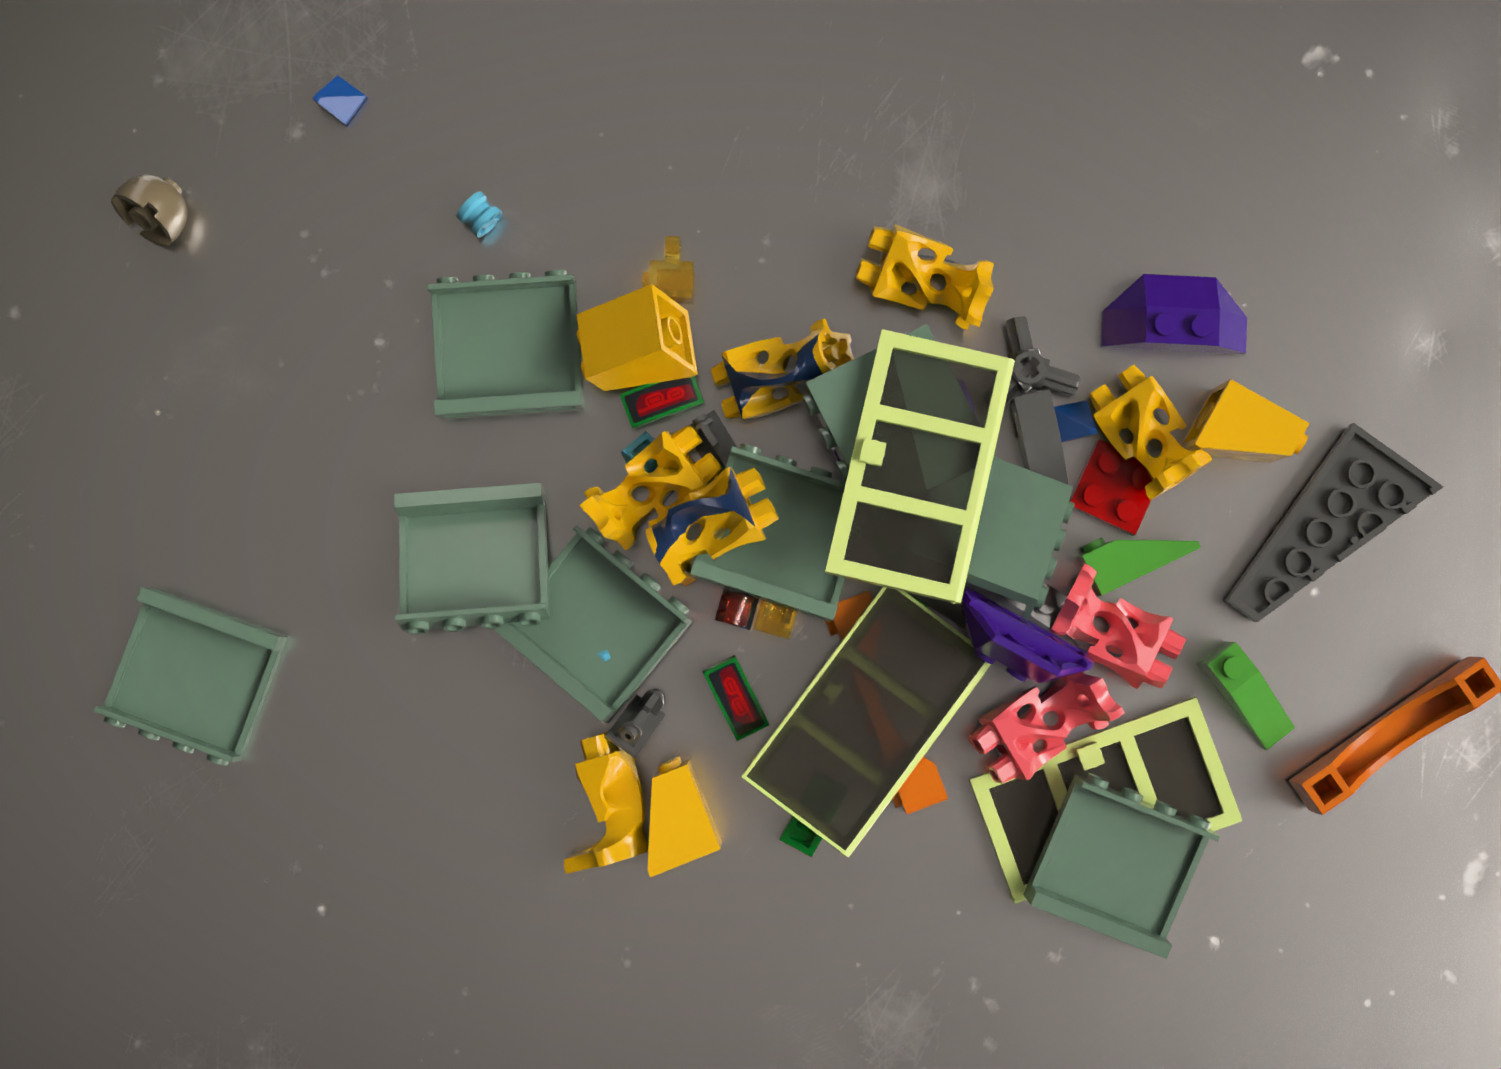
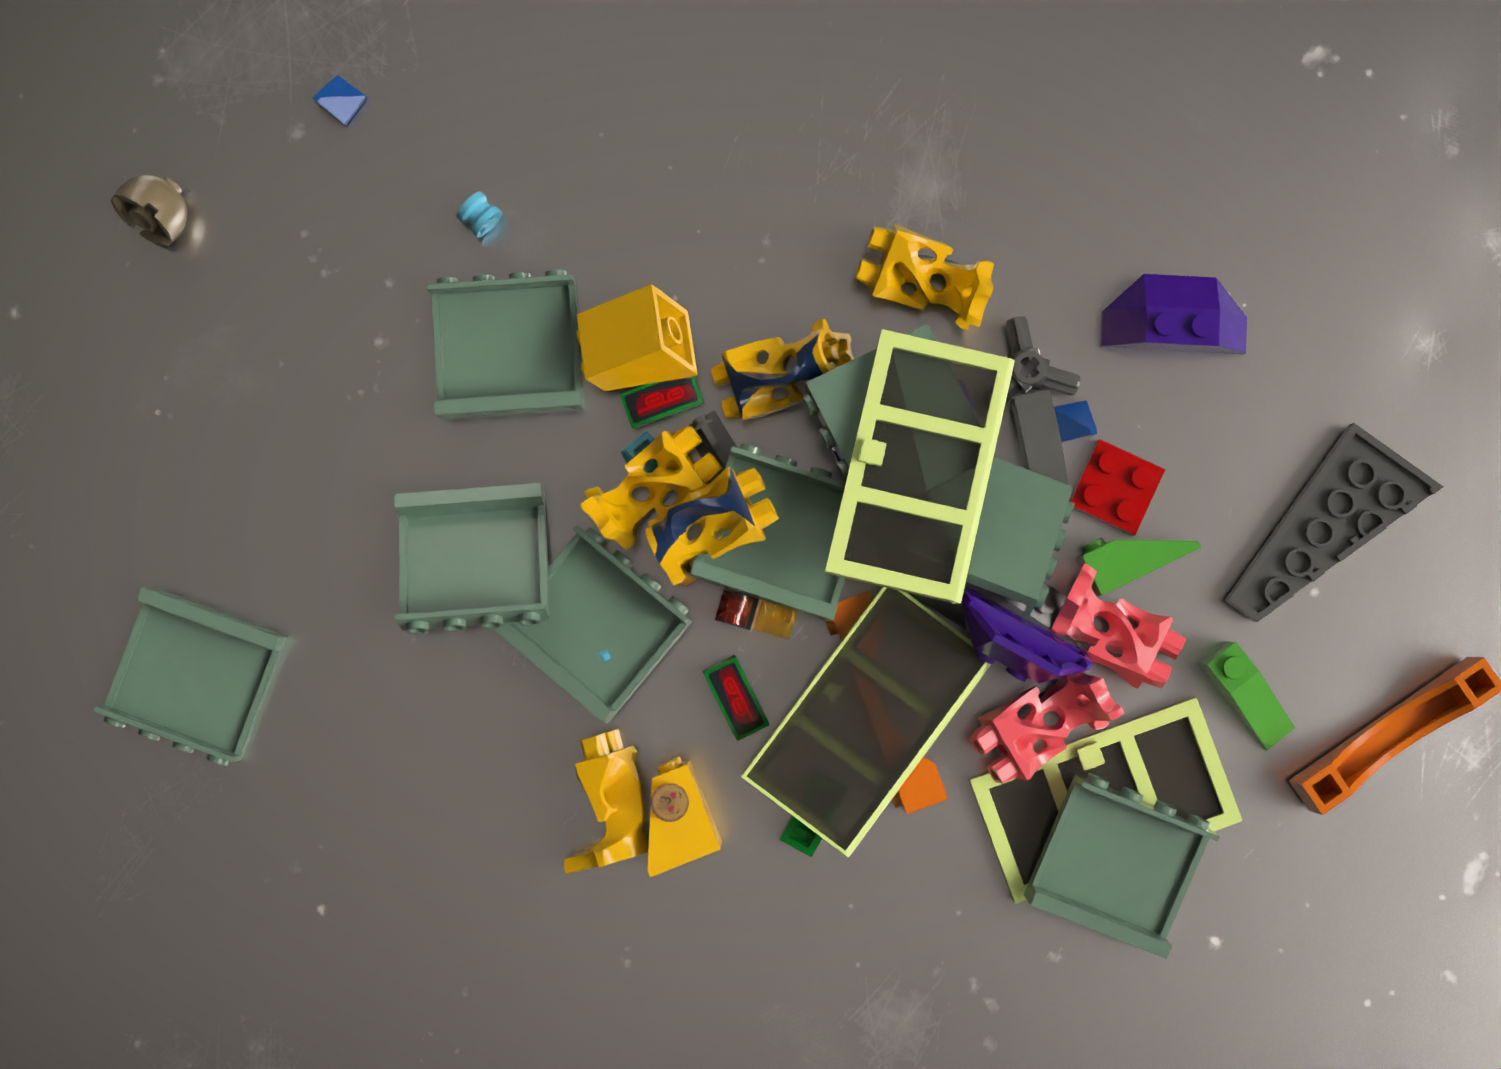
dark grey hinge [604,689,666,758] -> none
clear yellow brick [642,236,695,304] -> none
yellow hips [1089,365,1213,500] -> none
yellow slope [1181,379,1310,463] -> none
none -> tile [651,783,689,822]

